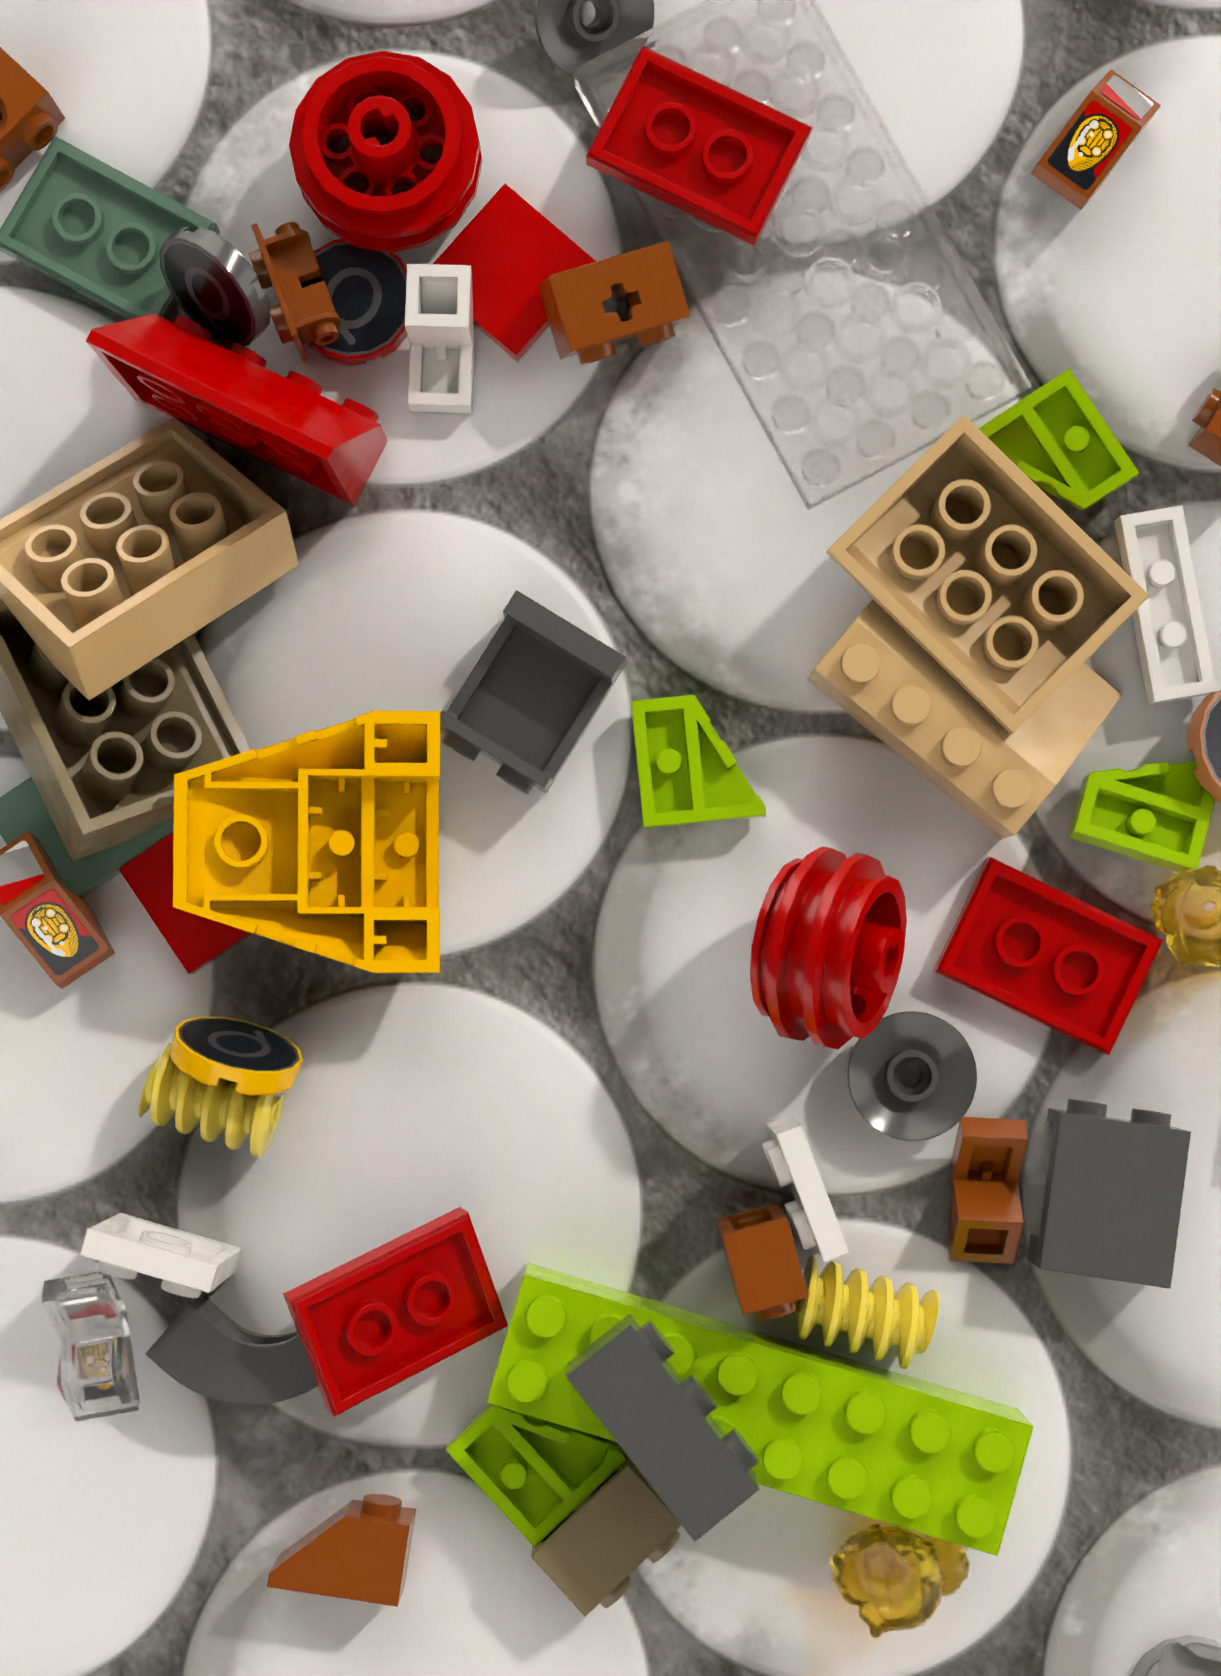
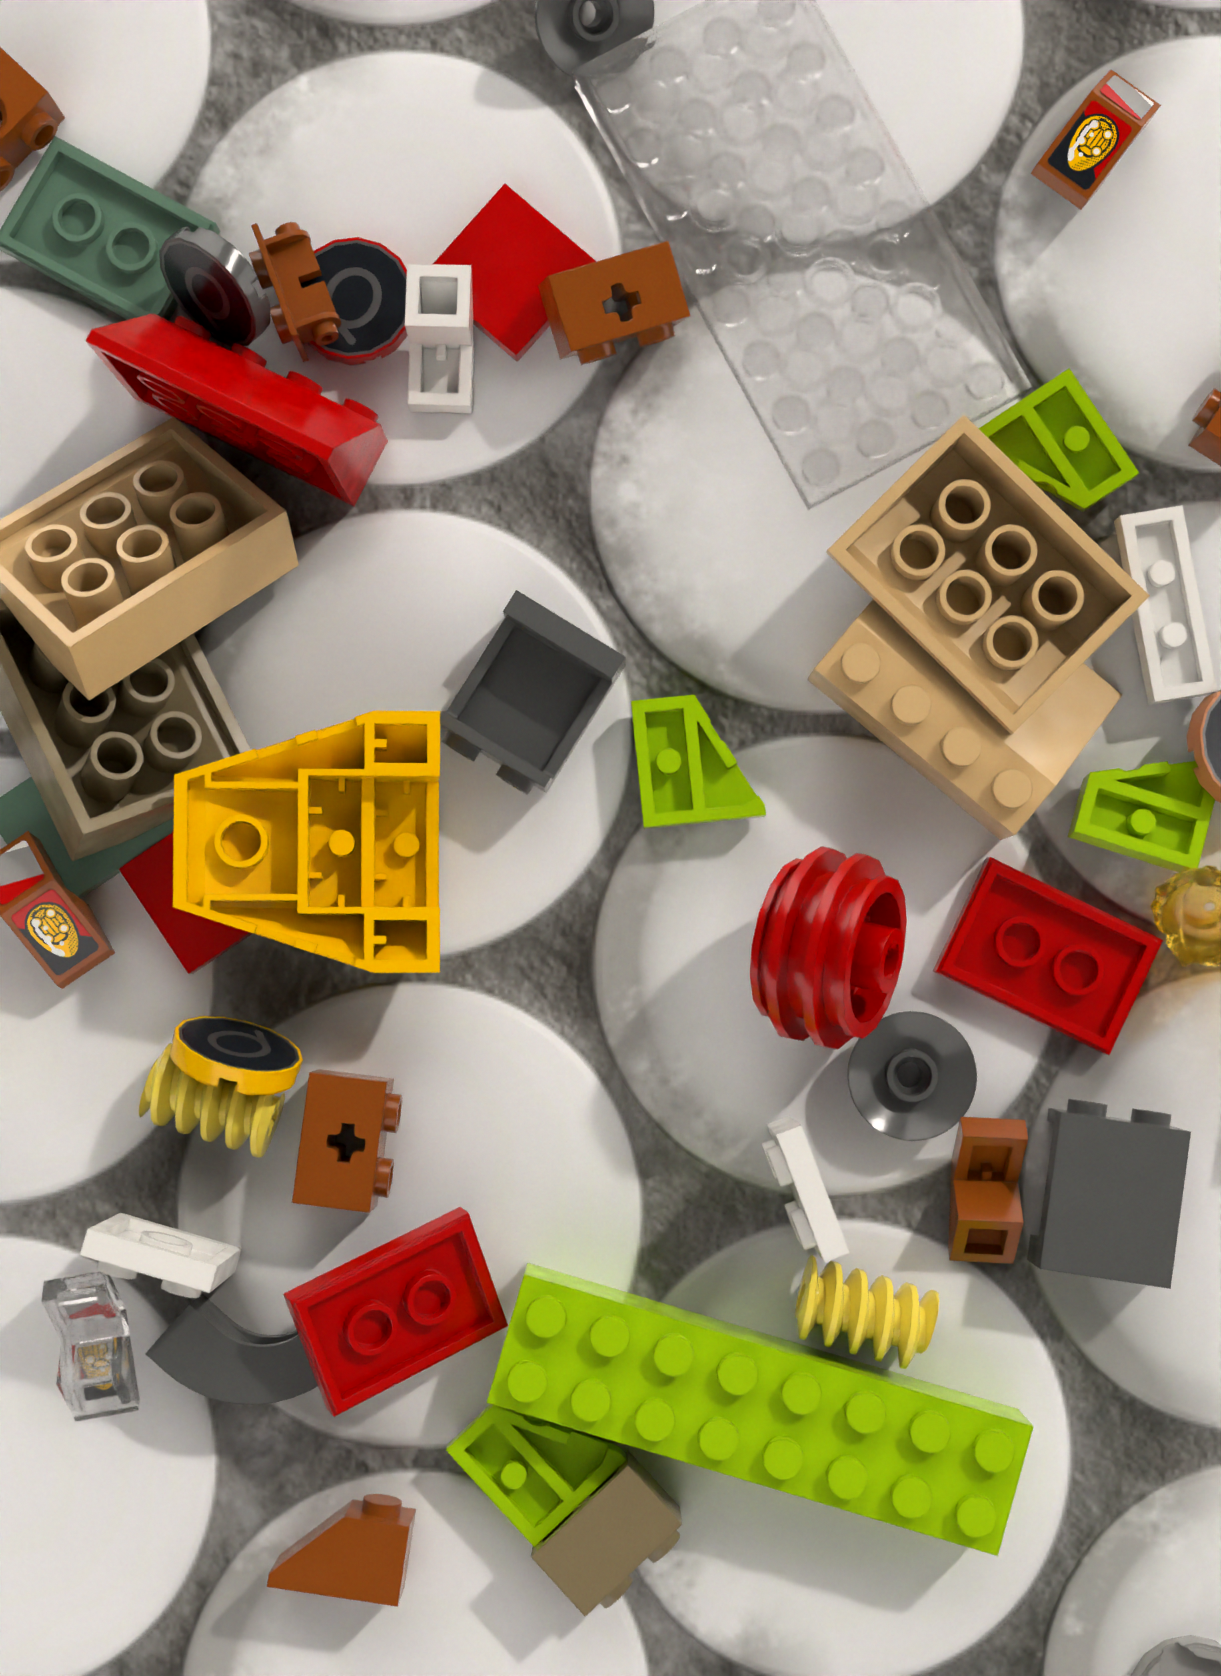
red wheel [289,51,482,253] -> none
dark grey brick [566,1313,760,1542] -> none
red tile [586,46,812,246] -> none
dark orange brick [716,1202,809,1320] -> none
clear yellow piece [829,1523,970,1638] -> none
none -> dark orange brick [292,1069,402,1213]

